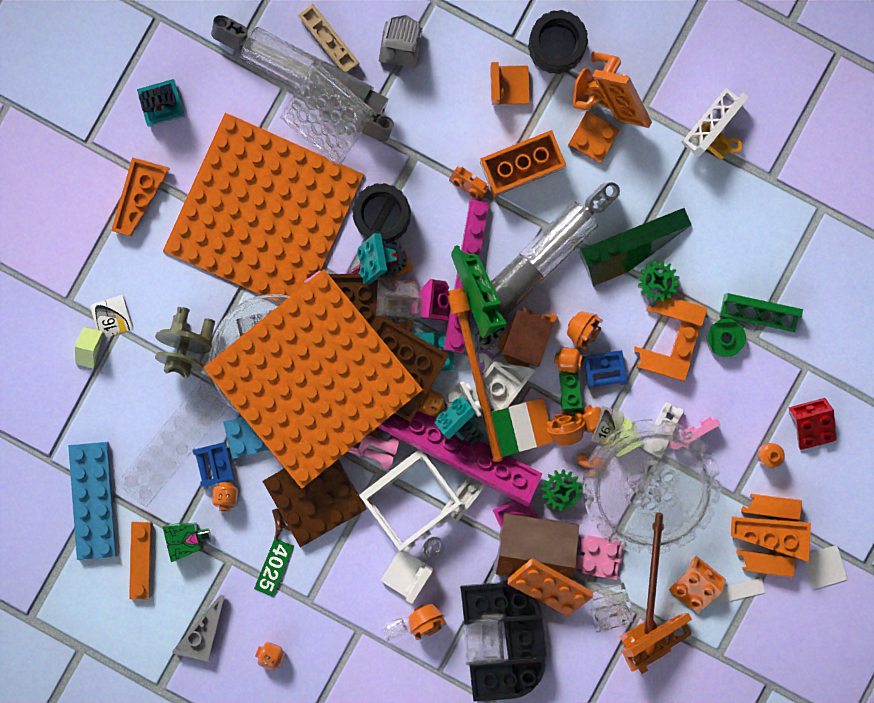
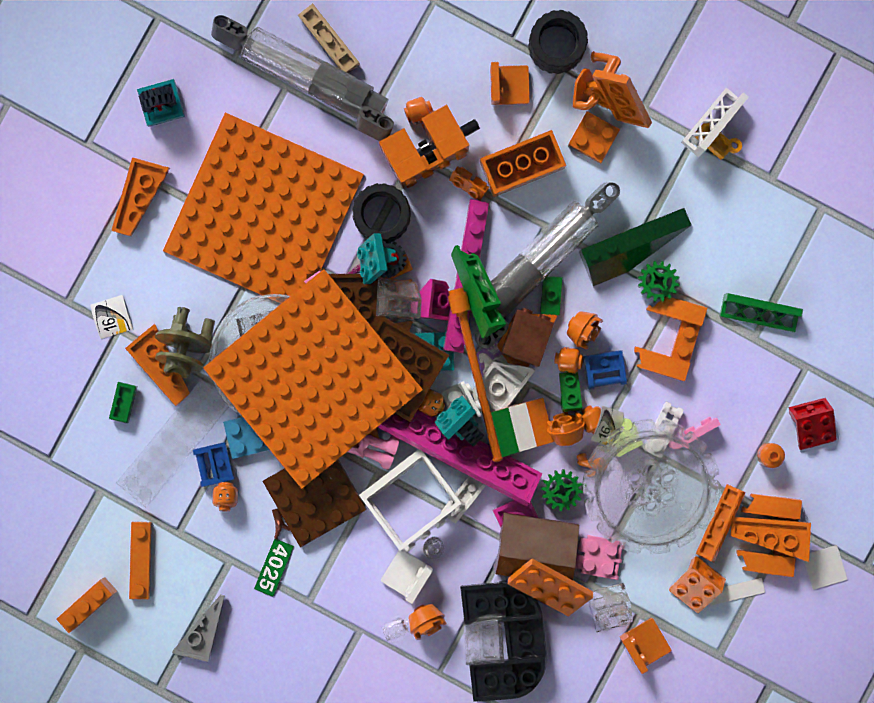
dark azure plate [68,442,117,560] -> none
yellowish green slope [74,327,103,369] -> none
green torso [163,522,211,562] -> none
orange head [255,642,285,671] -> none
clear plate [280,61,375,166] -> none
light grey piece [379,15,423,68] -> none
orange fence [621,613,692,672] -> none
copper bar [644,512,664,634] -> none
green plate [706,319,746,357] -> none
none -> orange brick [56,577,117,633]
none -> green plate [109,382,138,423]
none -> orange wing [125,323,190,406]
none -> orange piece [379,104,480,188]
none -> orange head [403,97,433,125]
none -> green plate [540,276,563,316]
none -> orange plate [696,484,746,562]

